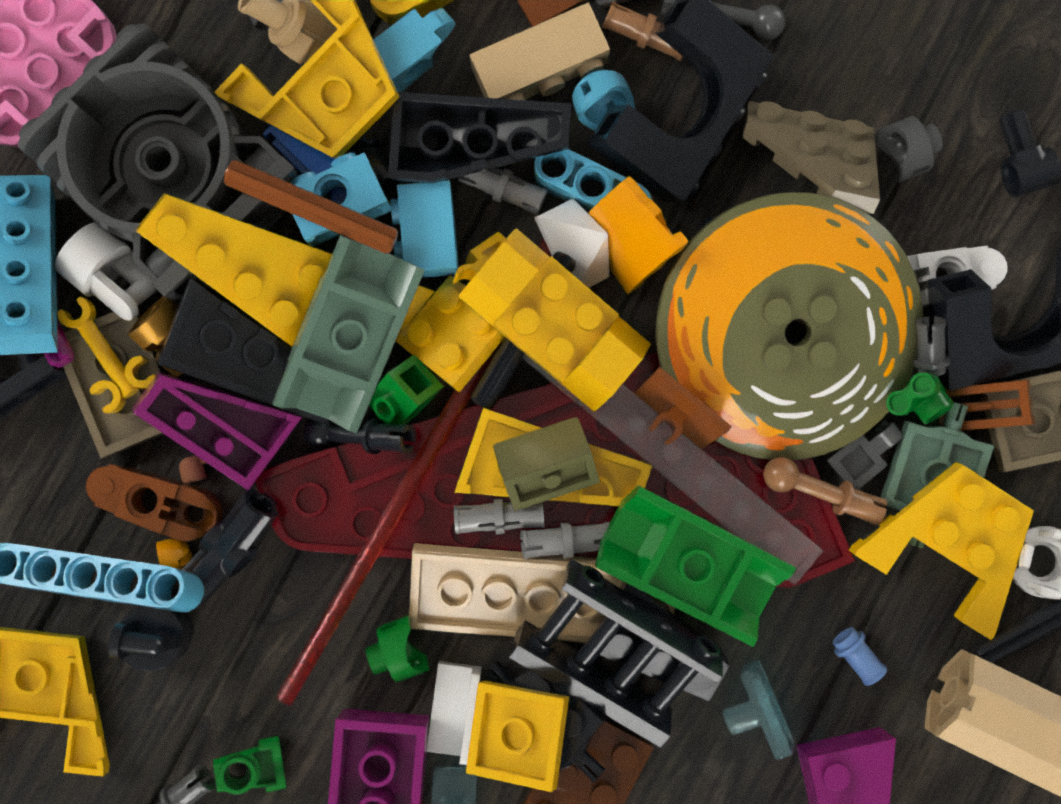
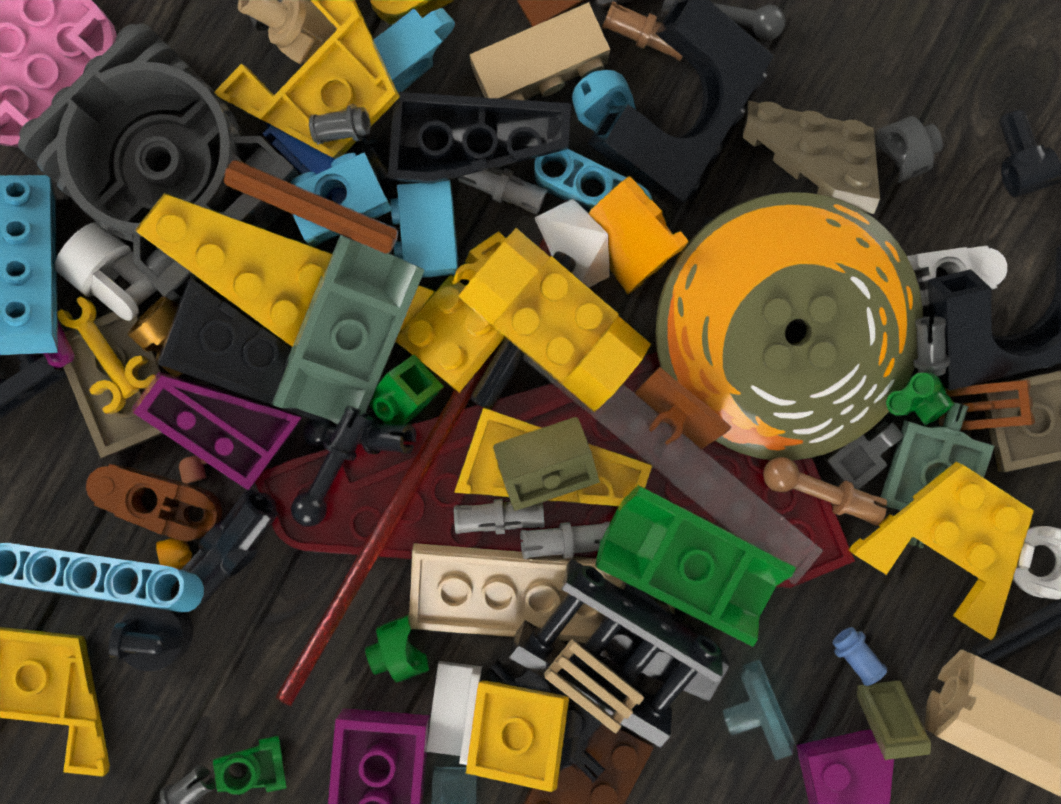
none -> black pin [291,405,372,527]
none -> dark grey pin [309,104,371,145]
none -> tan tile [544,638,644,734]
none -> olive tile [857,680,931,760]

